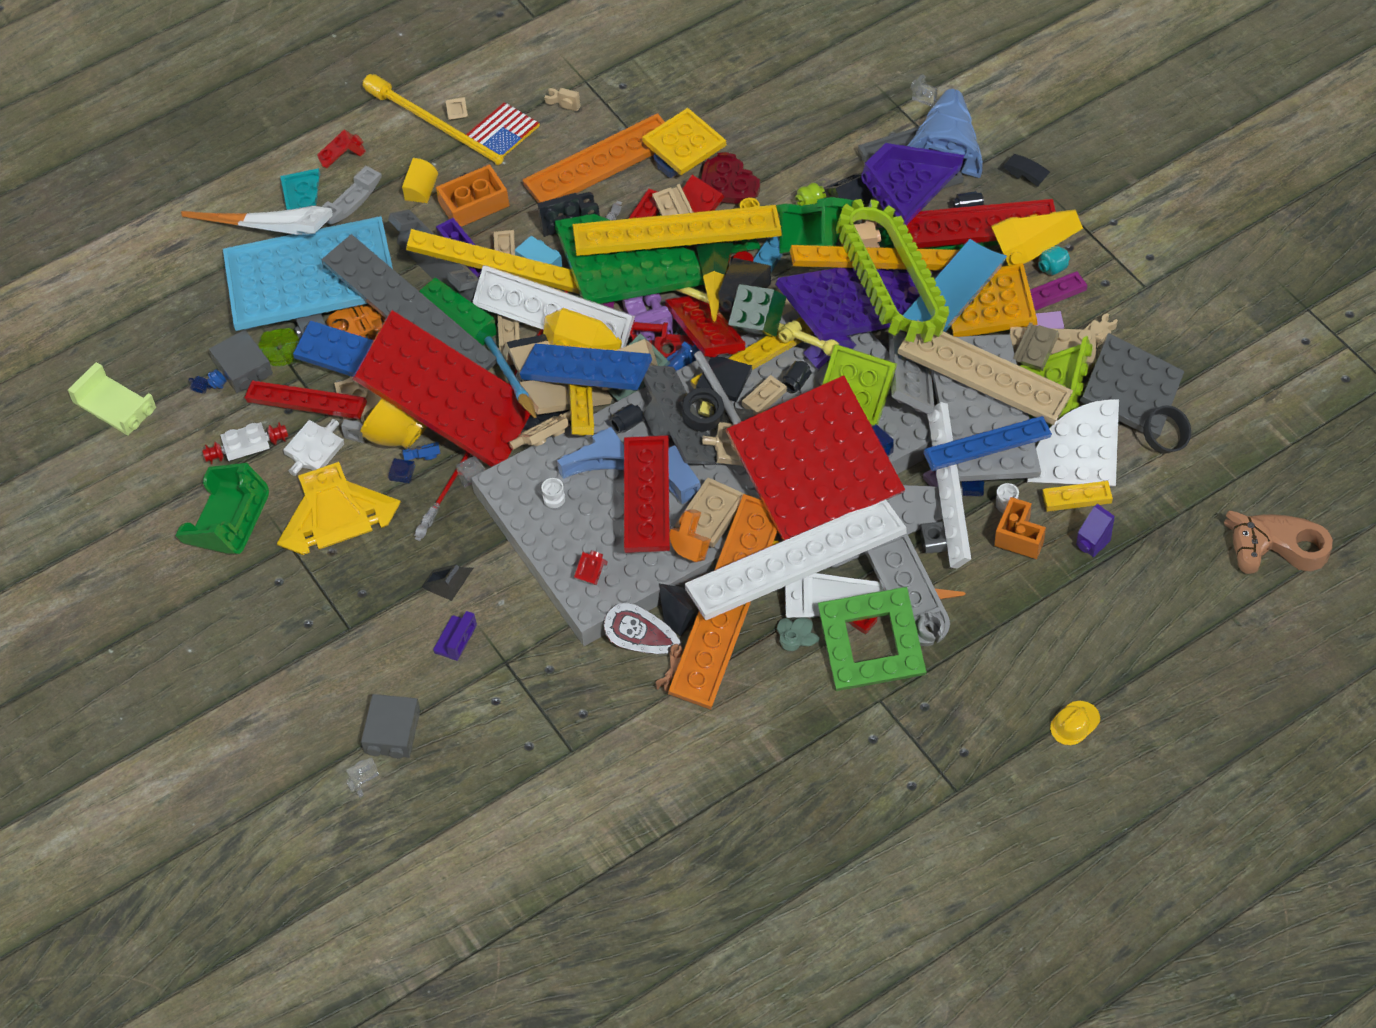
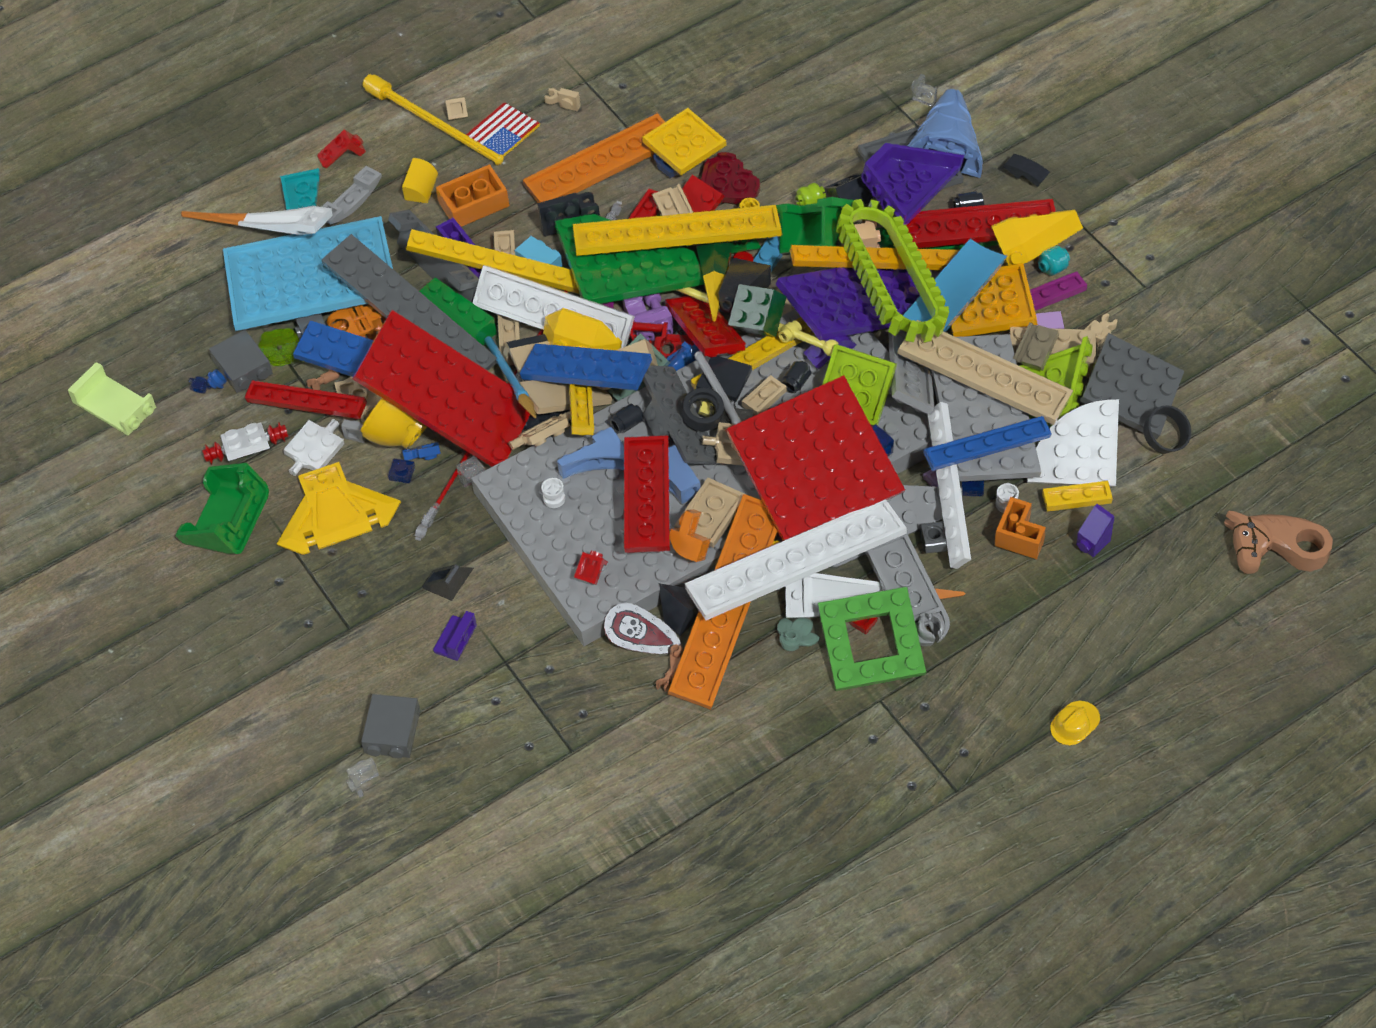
none -> nougat arm [307,369,341,390]

